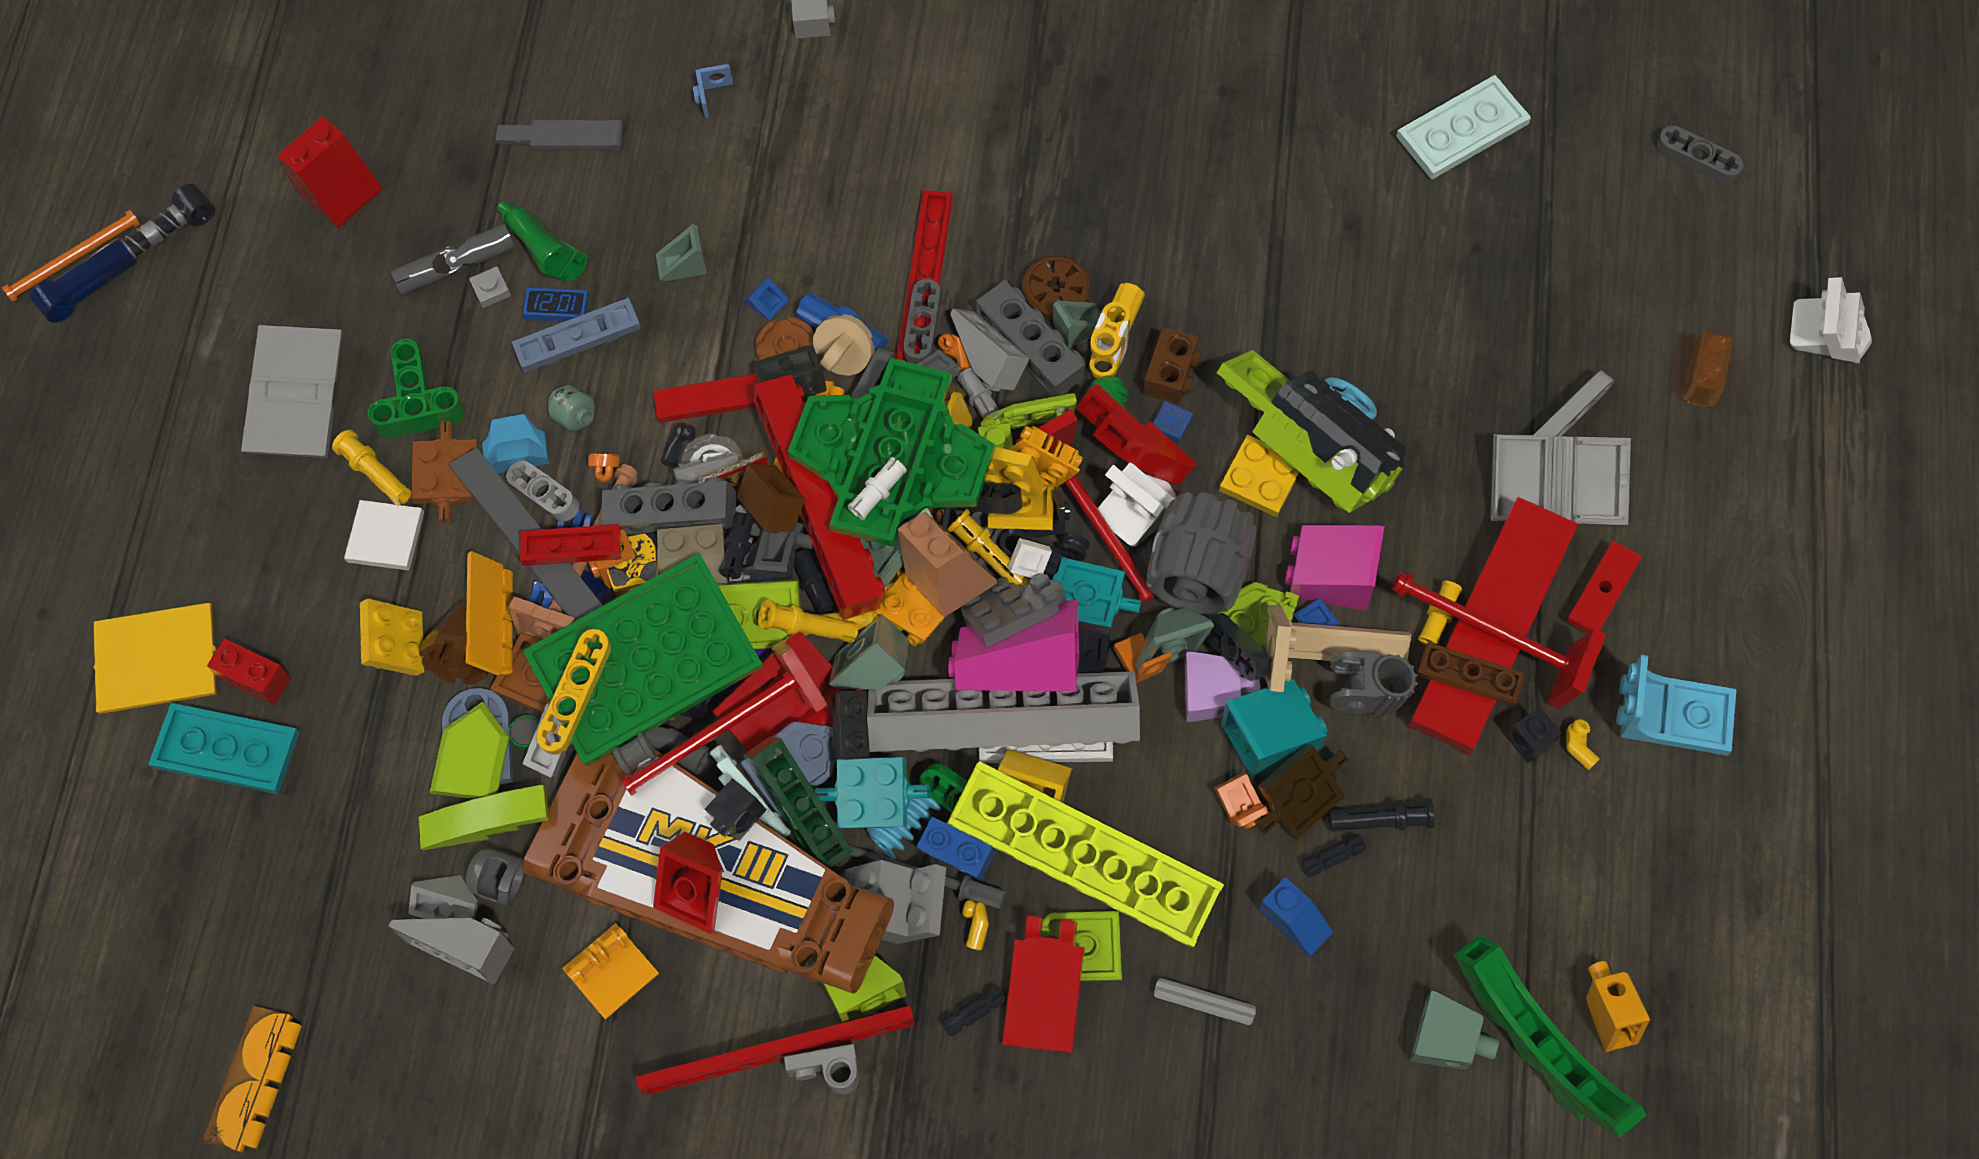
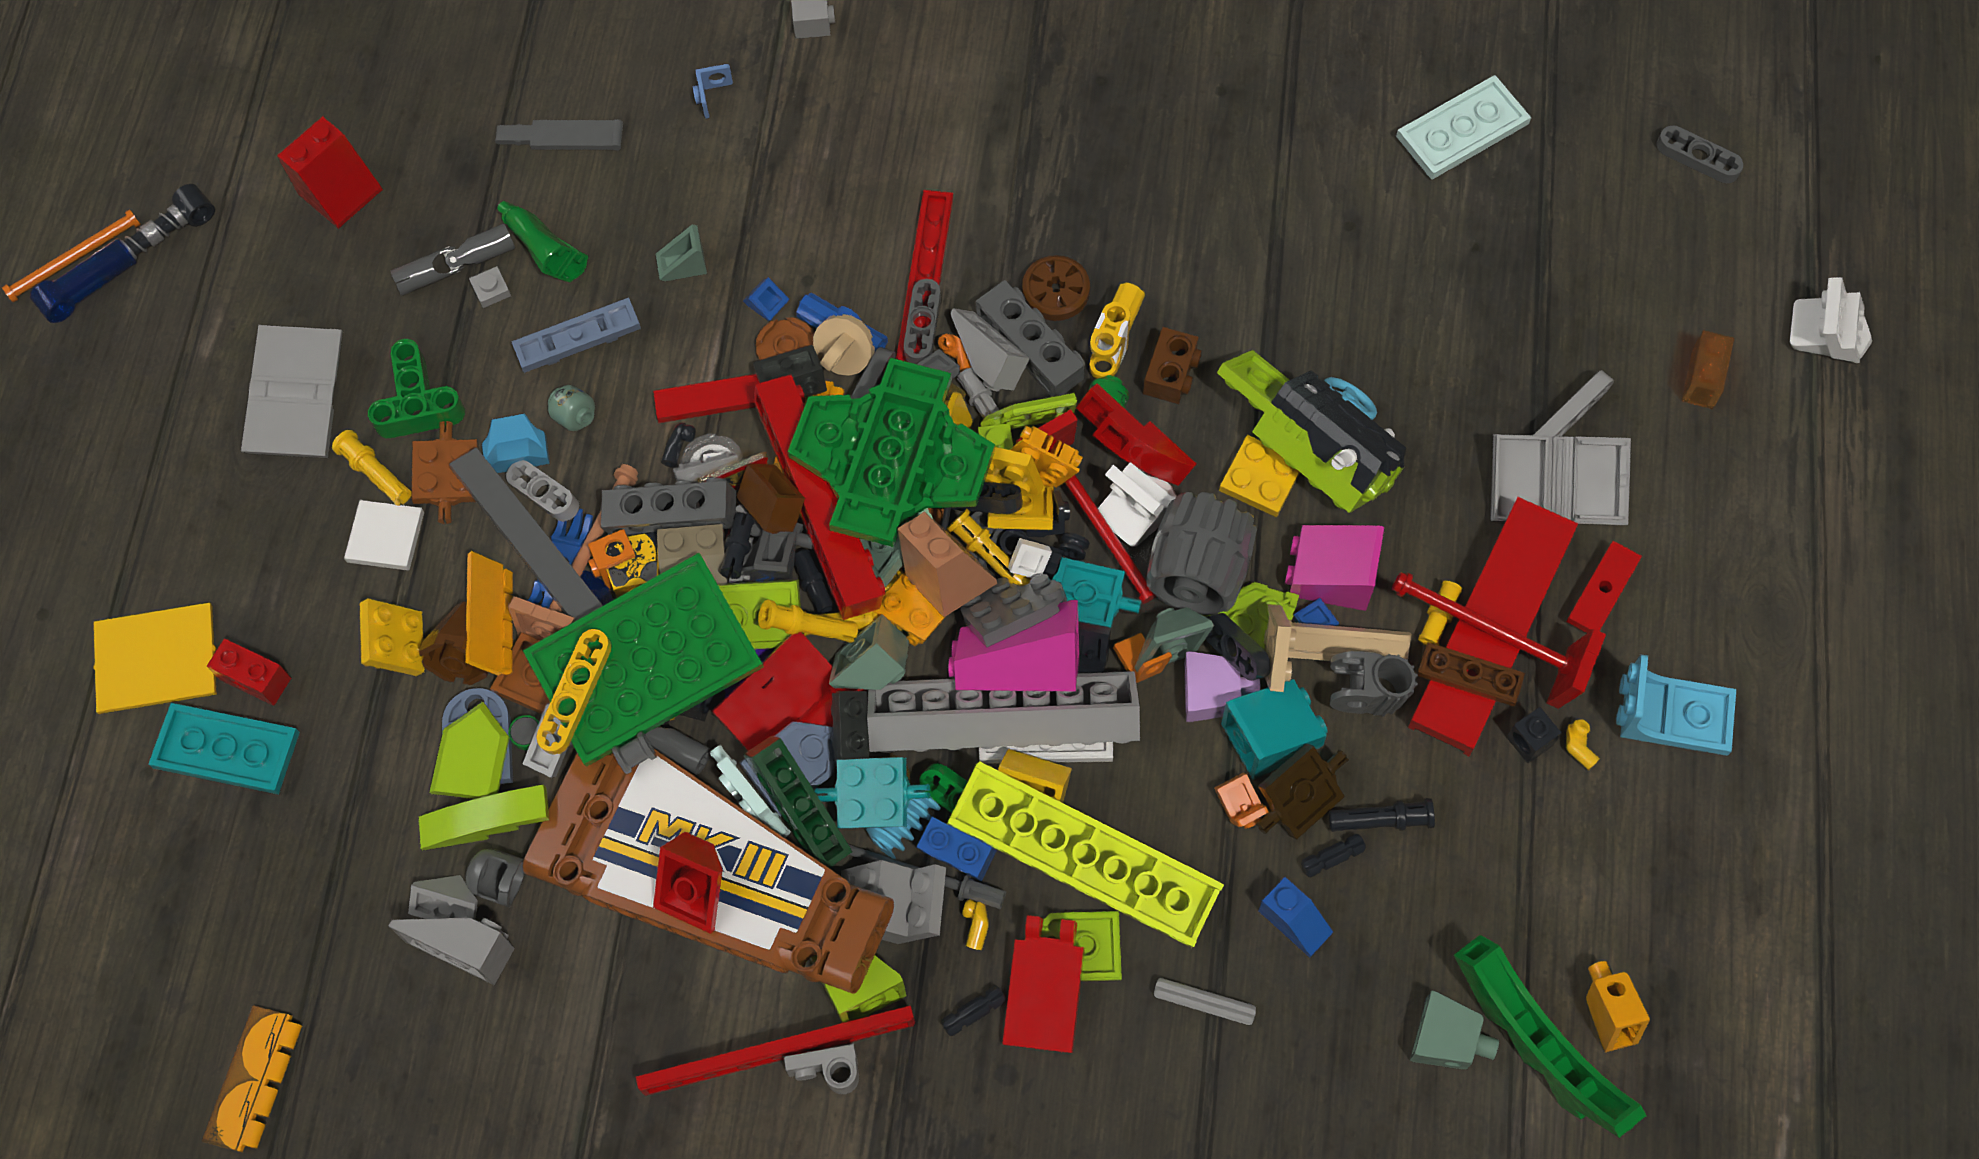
red plate [520,524,621,566] -> none
tile [523,287,589,322] -> none
light orange hinge [562,923,659,1020] -> none
orange tile [588,454,620,483] -> none
red tile [620,641,828,796] -> none
black brick [704,778,767,841] -> none
white pin [848,457,907,520] -> none
sand green slope [1053,301,1101,349] -> none
blue tile [1153,401,1193,443] -> none

